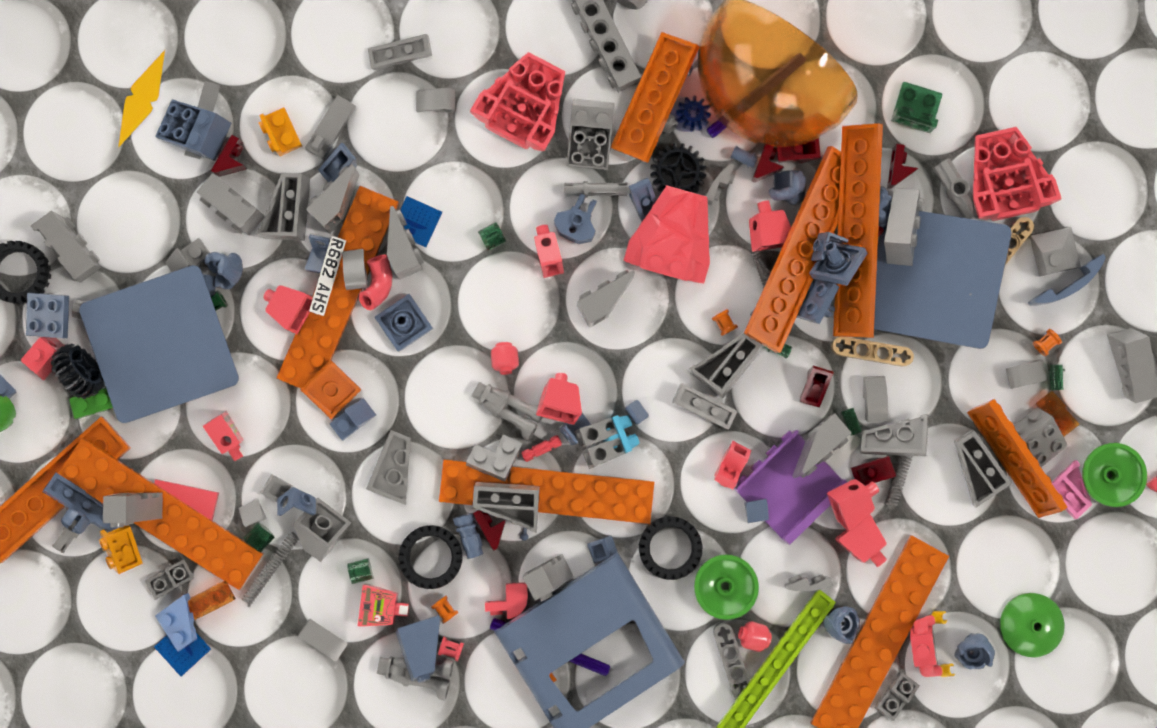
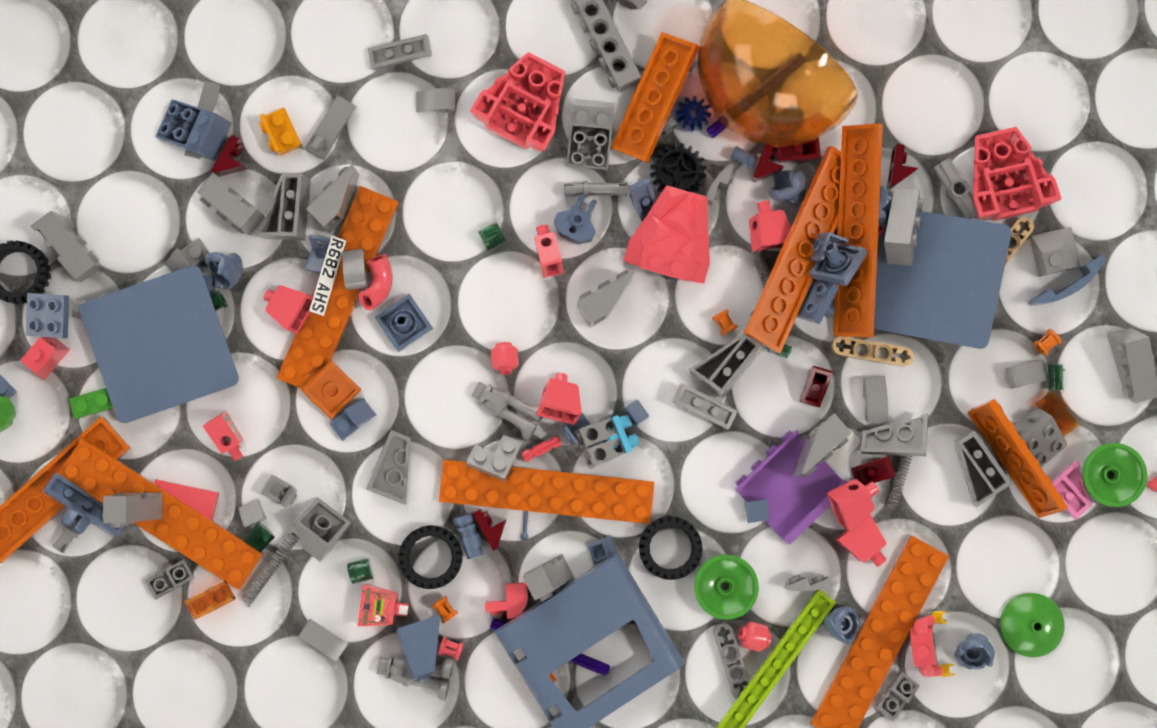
black gear [51,343,104,399] -> none
light orange bracket [99,525,143,574] -> none
yellow sticker [118,50,165,148] -> none
clear blue sticker [154,633,211,677] -> none
medium blue wing [155,593,197,652] -> none
sand blue bracket [277,487,316,516] -> none
sand blue slope [318,143,357,182] -> none
light grey slope [387,206,424,280] -> none
clear blue sticker [400,196,442,247] -> none
light grey wedge [473,482,540,533] -> none
coral brick [714,441,751,490] -> none
clear green pin [841,408,863,436] -> none
clear green bracket [891,82,942,133] -> none

